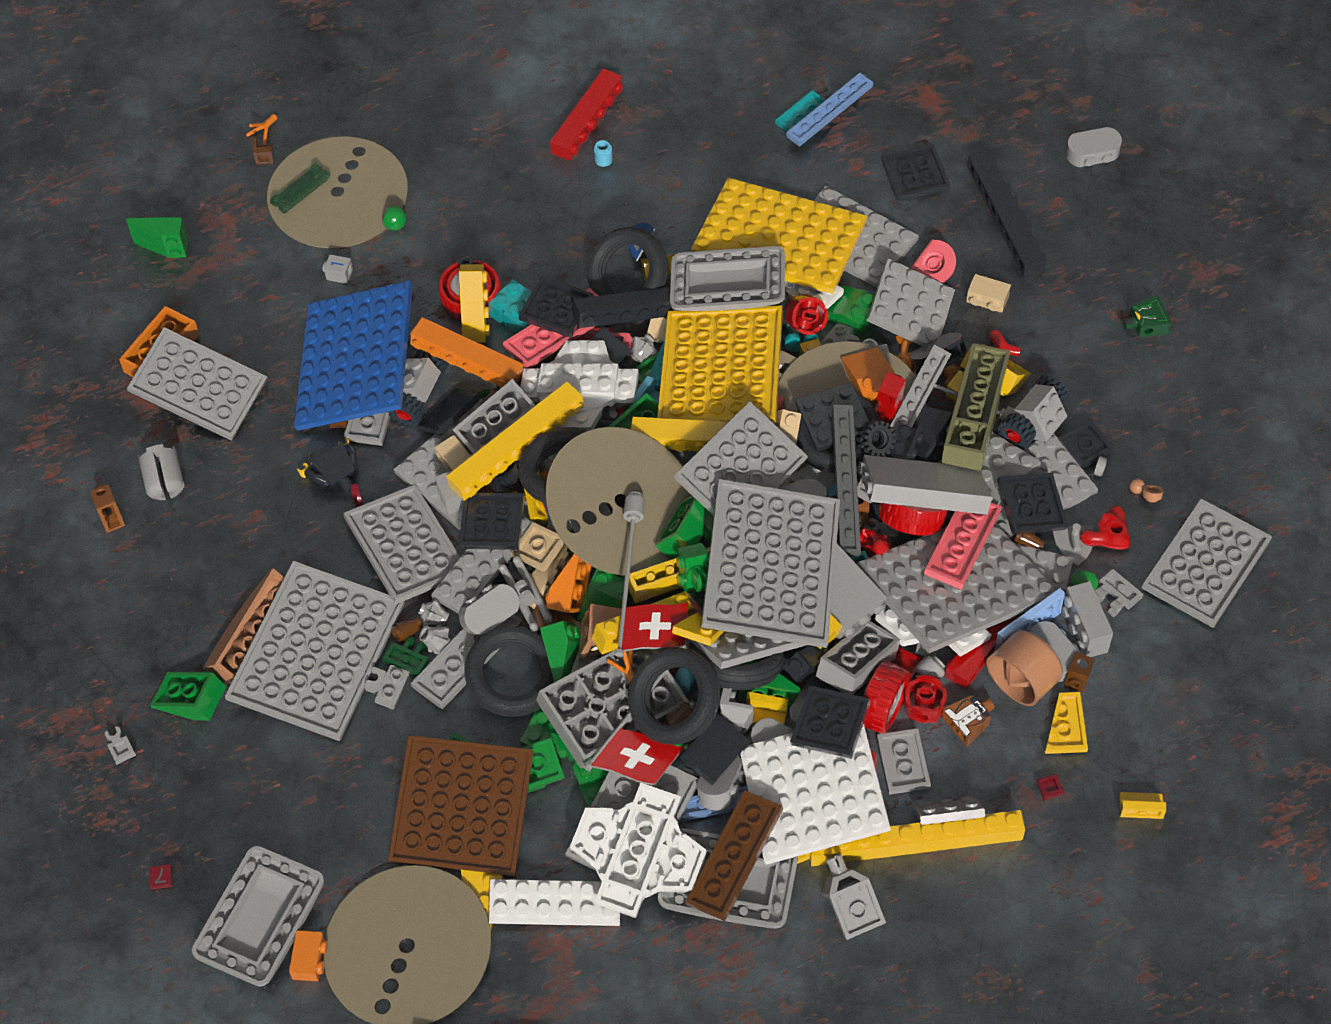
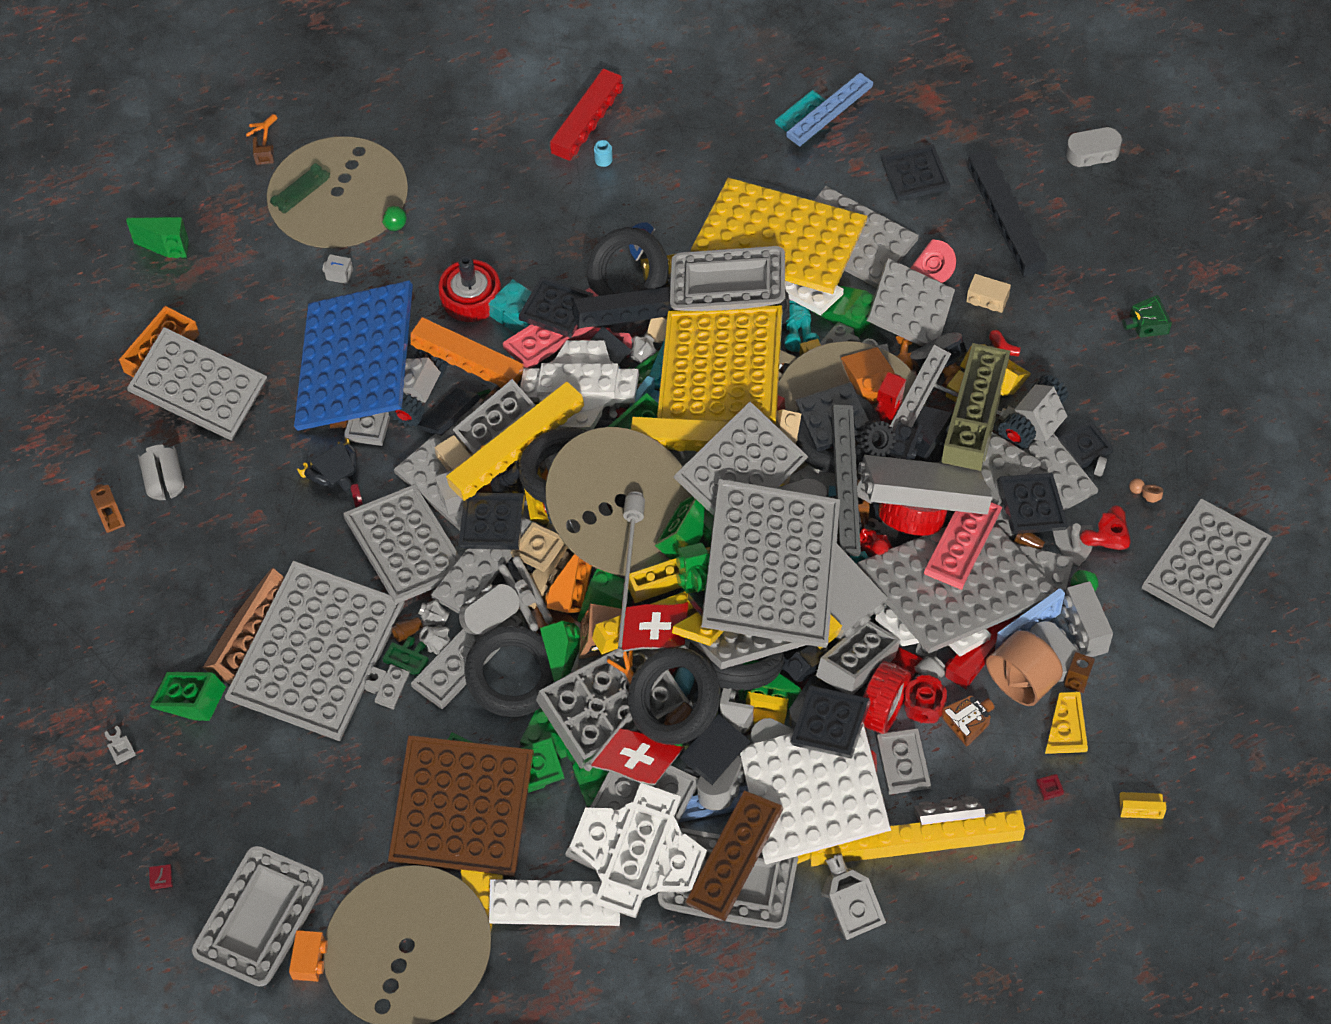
yellow brick [459,265,490,342] -> none
red brick [785,294,828,335] -> none
light grey plate [1095,569,1143,617] -> none

